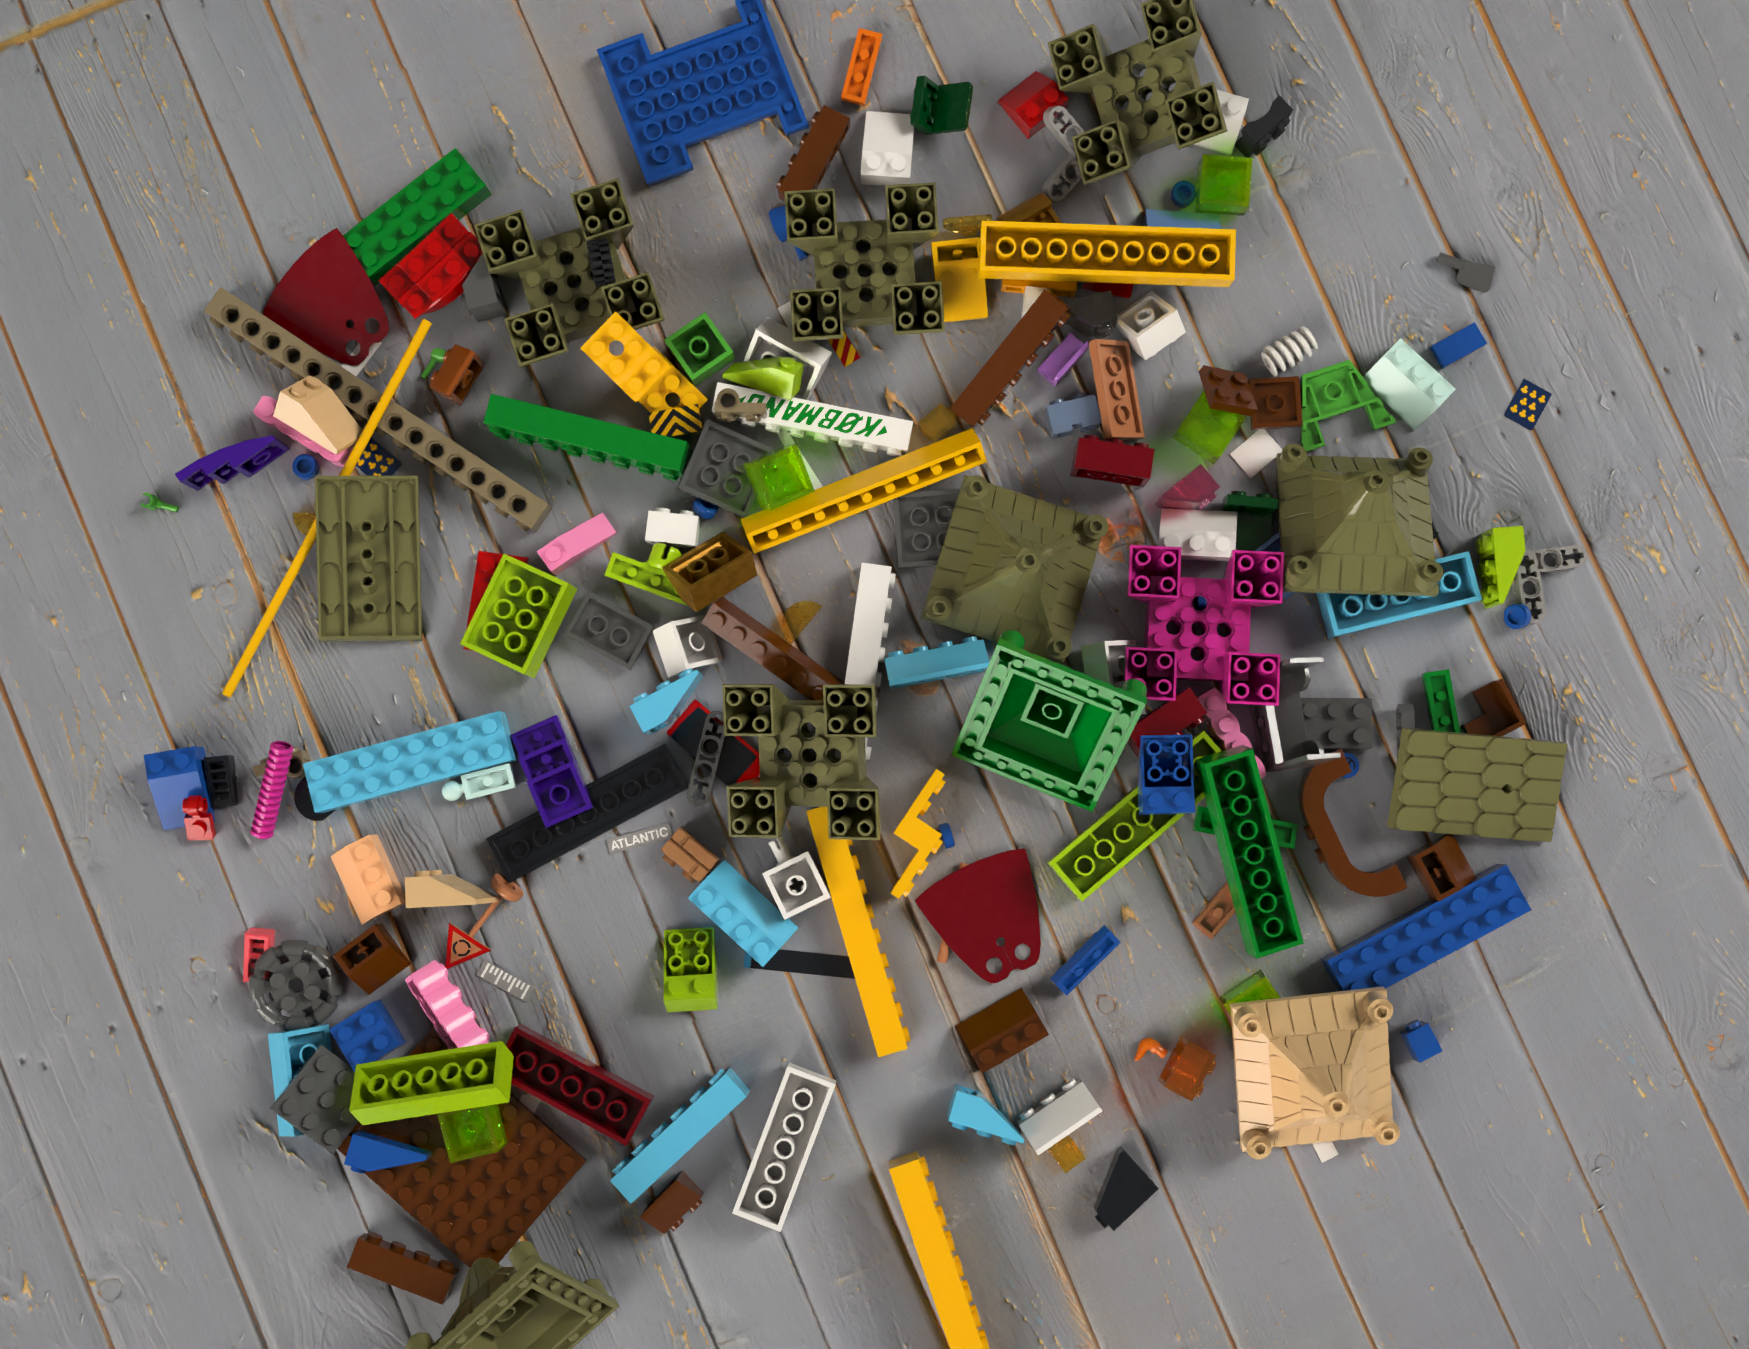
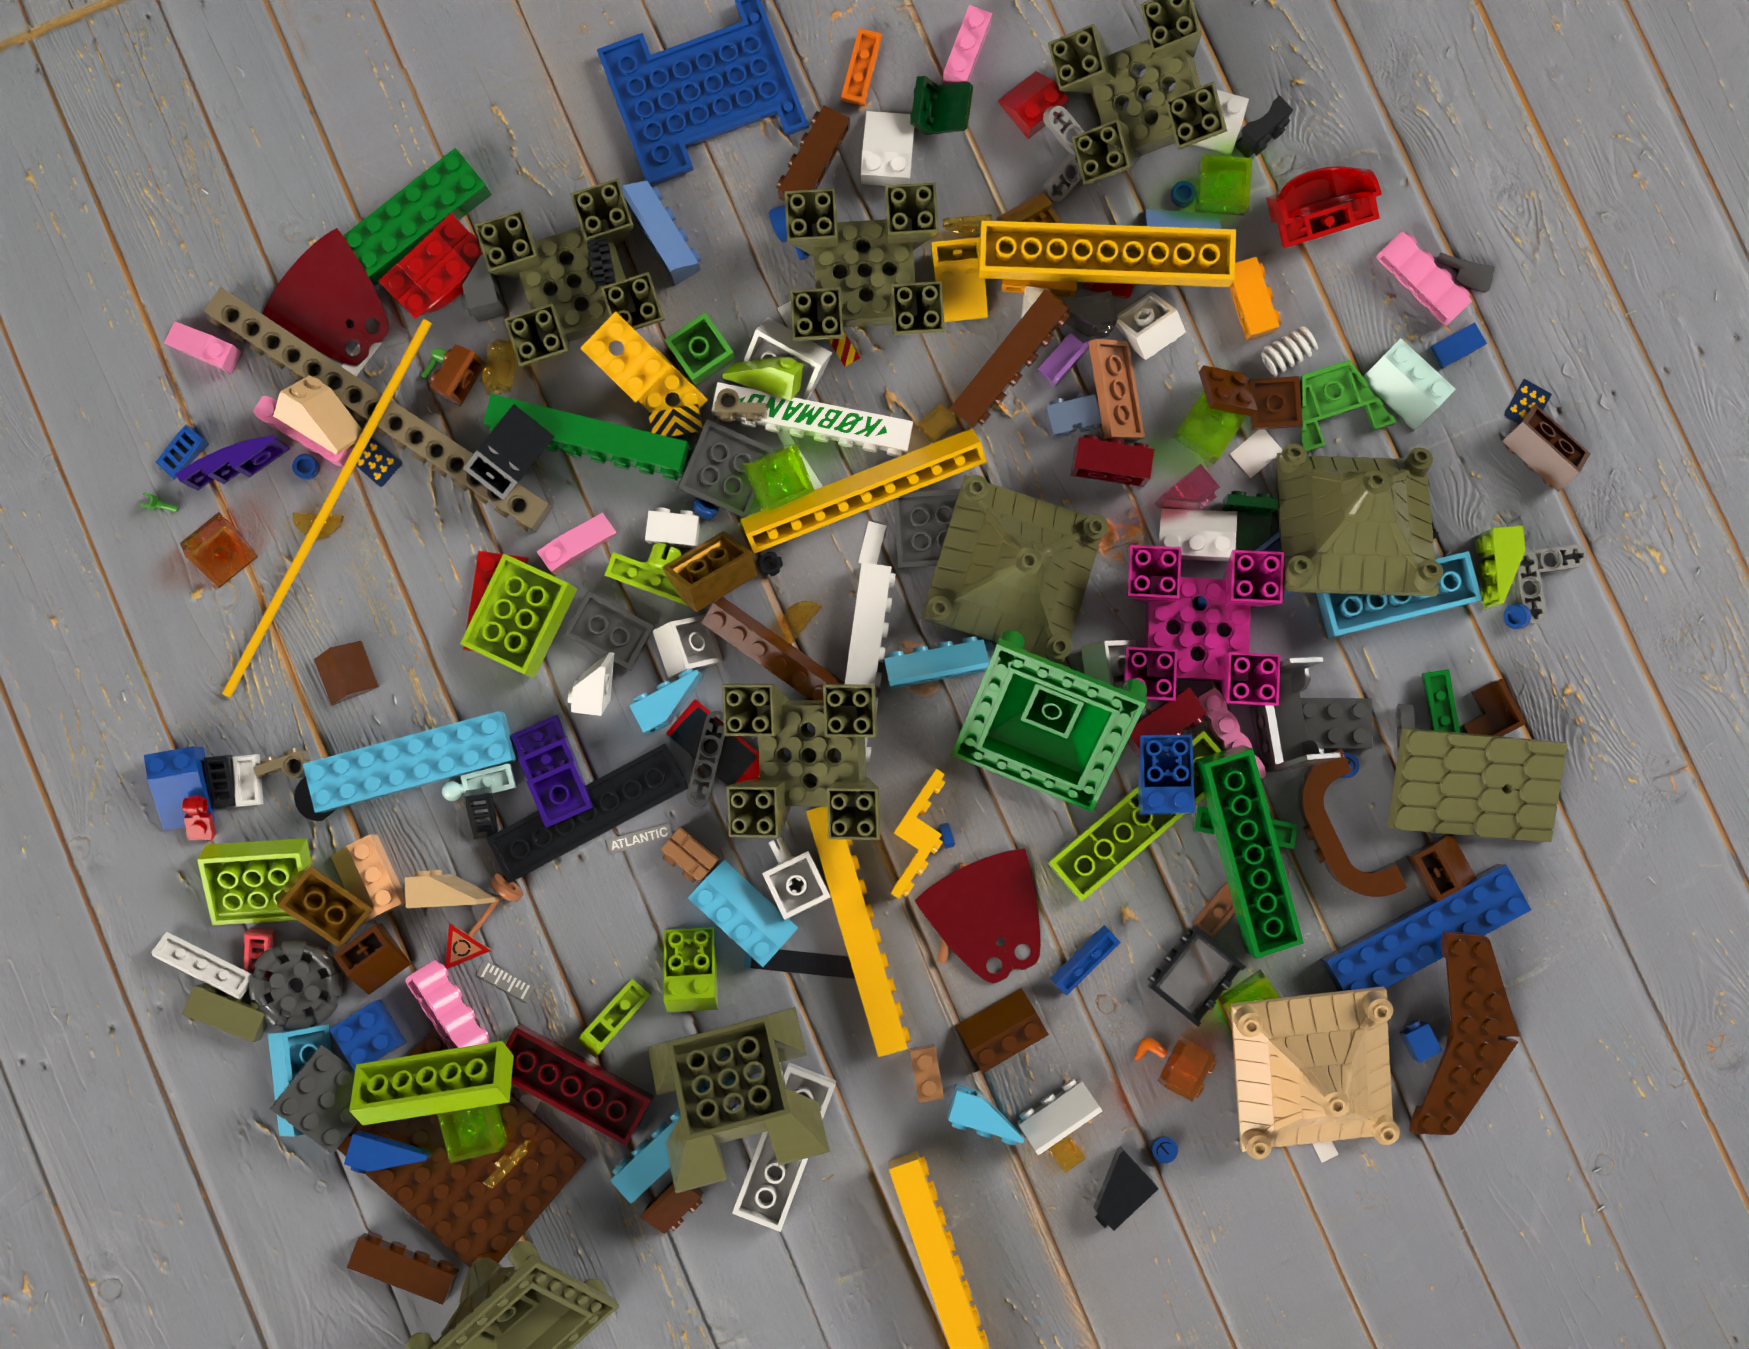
dark pink piece [250,741,294,839] -> none
olive piece [315,476,423,642] -> none
none -> white plate [151,932,253,1000]
none -> blue slope [156,424,209,480]
none -> bright pink slope [164,321,242,374]
none -> clear orange slope [180,512,258,588]
none -> olive brick [182,982,268,1043]
none -> lime slope [197,838,311,925]
none -> white tile [232,754,264,807]
none -> pearl gold slope [277,865,373,949]
none -> reddish brown slope [314,641,379,706]
none -> black slope [463,404,555,501]
none -> black slope [464,787,499,839]
none -> clear yellow slope [481,339,517,396]
none -> clear yellow plate [484,1144,527,1189]
none -> white slope [568,652,614,716]
none -> lime slope [577,979,651,1058]
none -> medium blue slope [621,181,701,285]
none -> olive slope [647,1007,830,1193]
none -> black plate [758,552,783,576]
none -> white sticker [858,521,887,564]
none -> medium nougat brick [910,1044,944,1103]
none -> bright pink brick [943,5,992,85]
none -> clear window [1148,927,1246,1027]
none -> blue tile [1151,1136,1178,1163]
none -> light orange brick [1229,256,1281,341]
none -> red piece [1266,166,1382,248]
none -> bright pink brick [1376,231,1472,326]
none -> reddish brown wing [1409,931,1519,1135]
none -> reddish brown slope [1502,404,1591,492]

